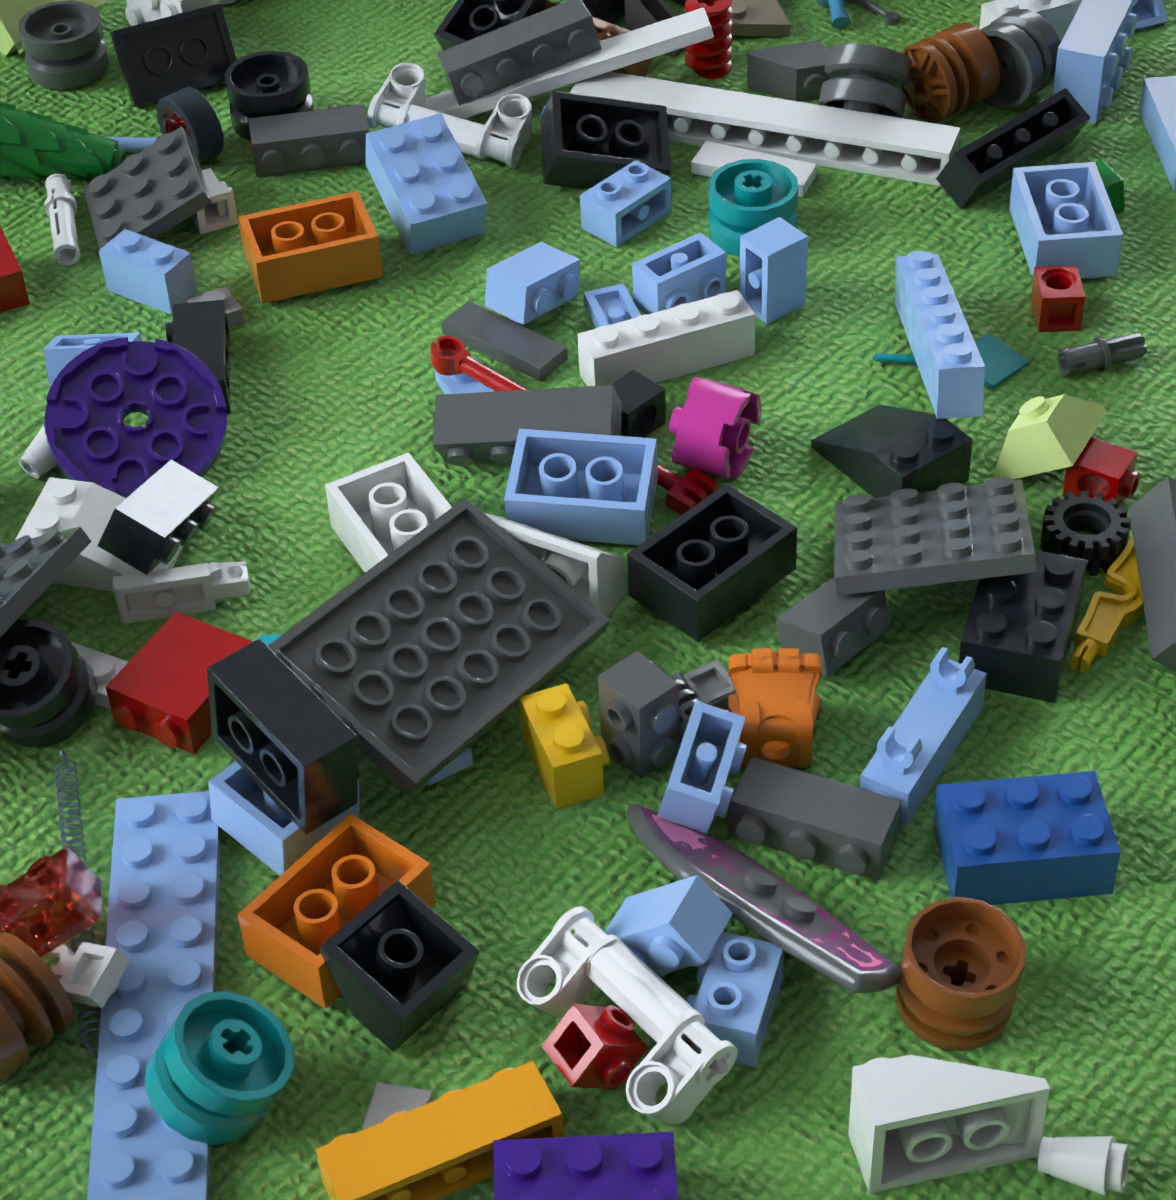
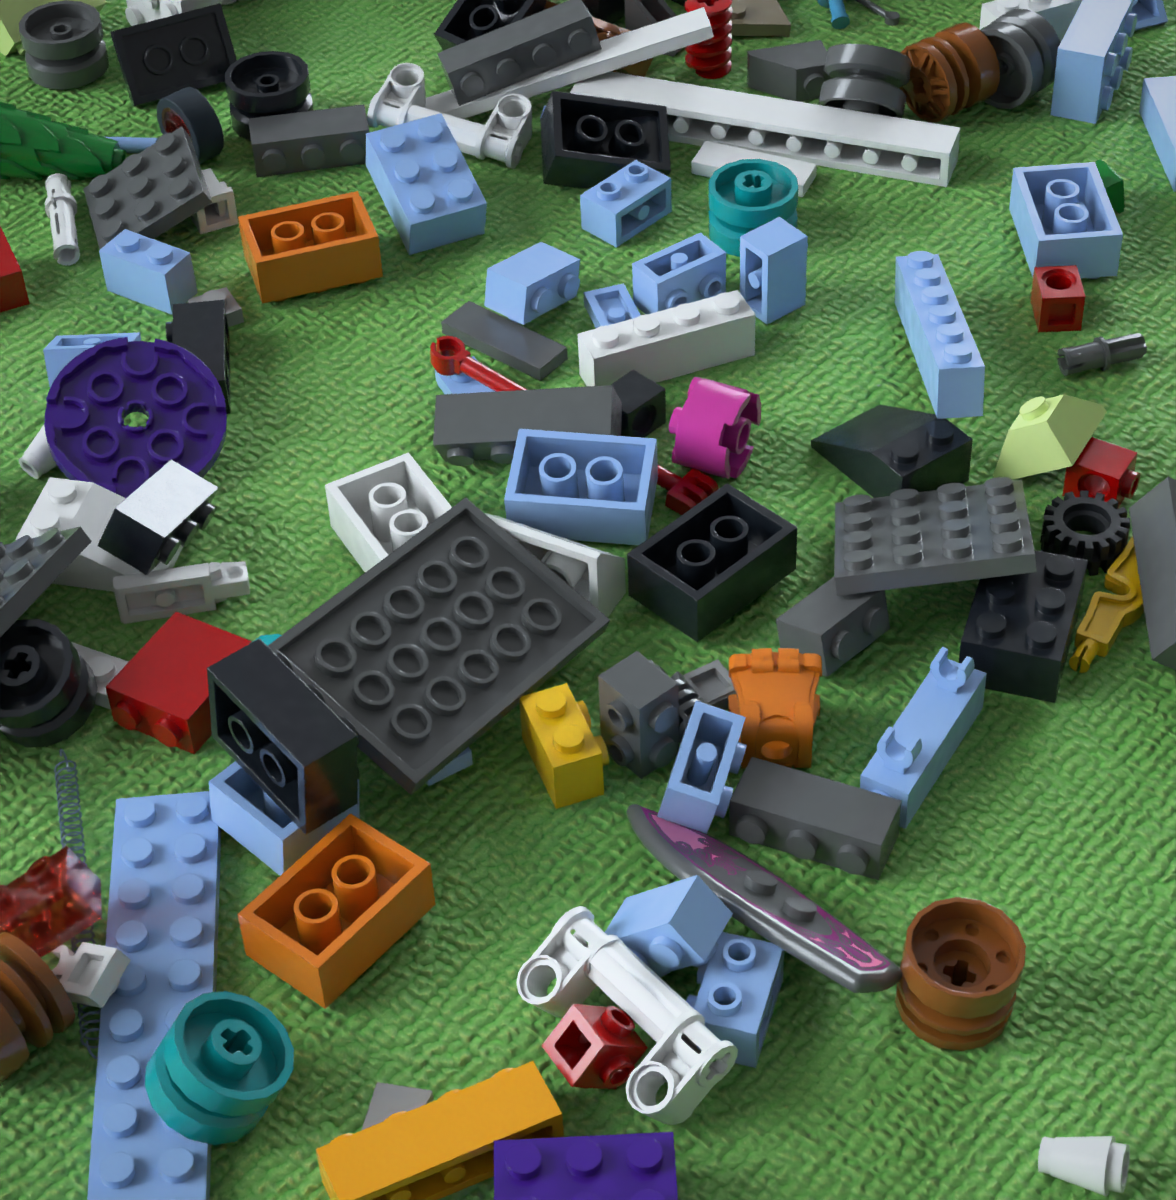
black slope [320,880,480,1052] -> none
white slope [848,1054,1050,1194] -> none
teal piece [873,333,1029,389] -> none
blue brick [933,771,1120,905] -> none
black brick [936,88,1091,209] -> none

